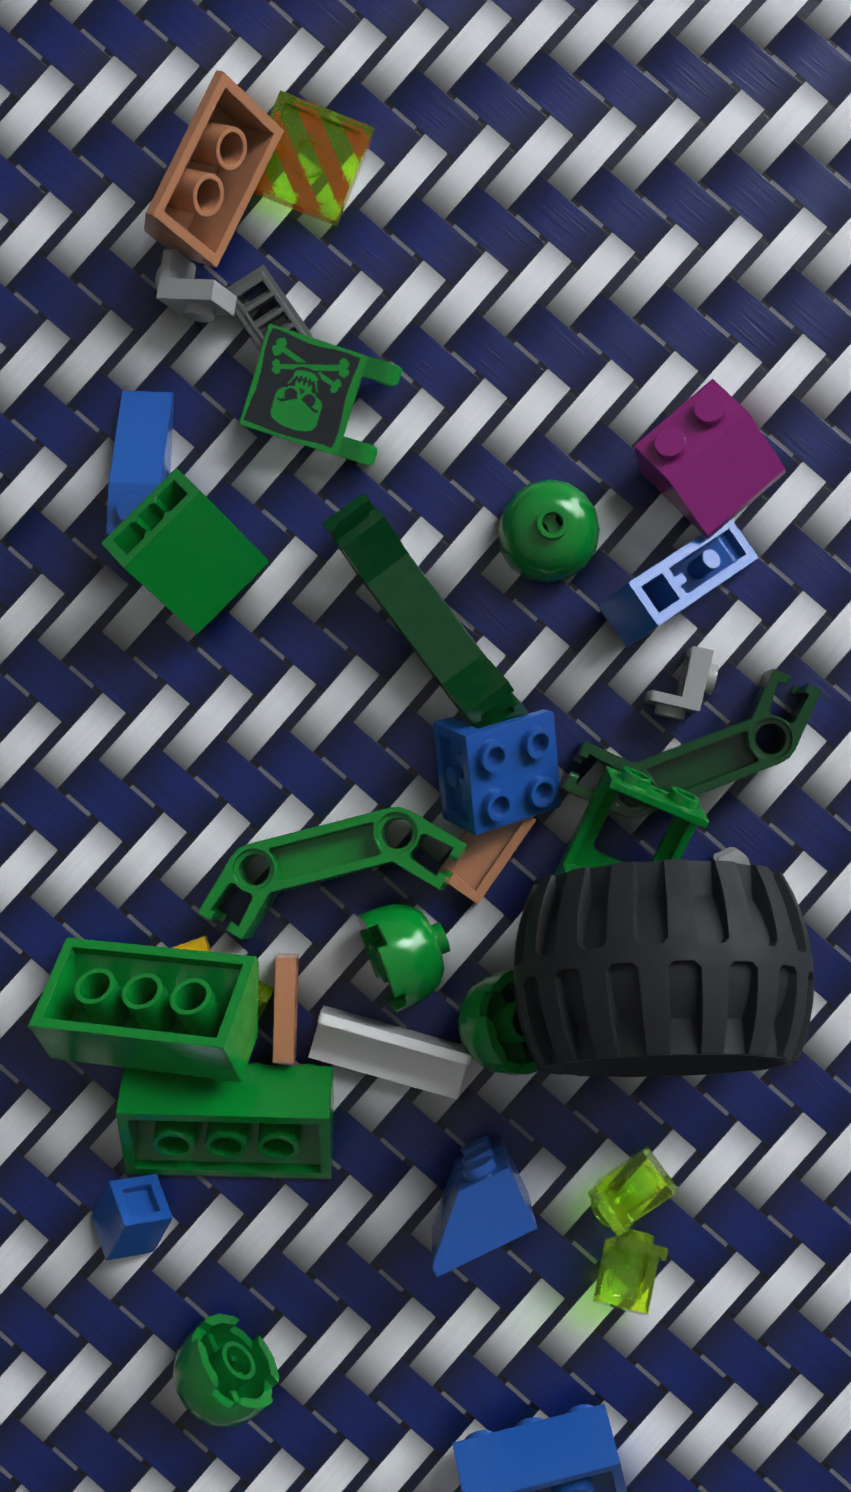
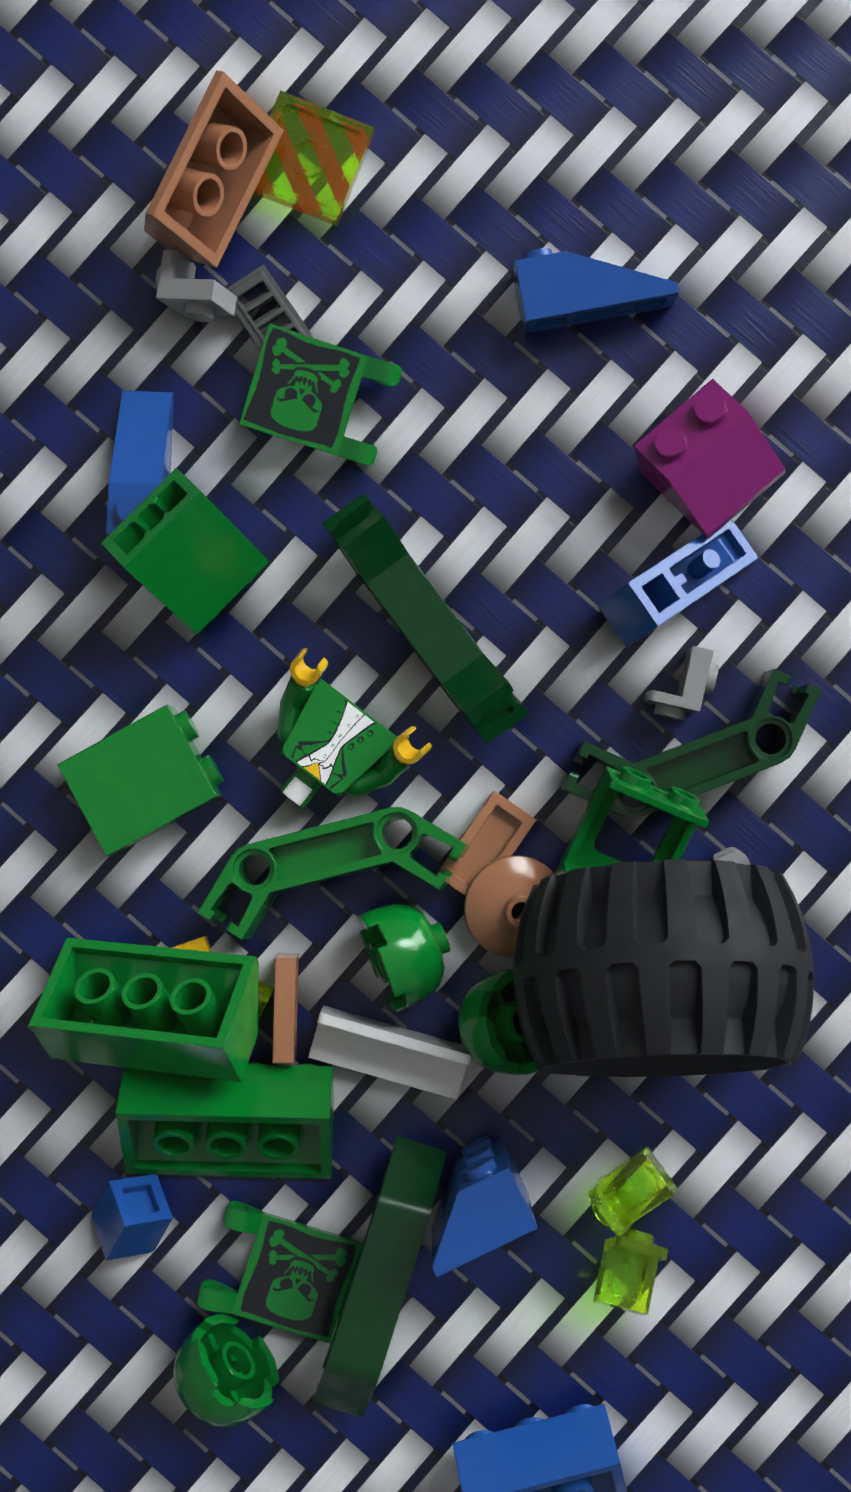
blue bracket [432,709,561,835] -> none
green cylinder [497,479,600,583] -> none
none -> green brick [57,704,224,856]
none -> flag [198,1200,362,1343]
none -> green torso [277,648,432,809]
none -> dark green piece [313,1136,447,1418]
none -> nougat dish [464,855,554,957]
none -> blue slope [512,248,679,334]

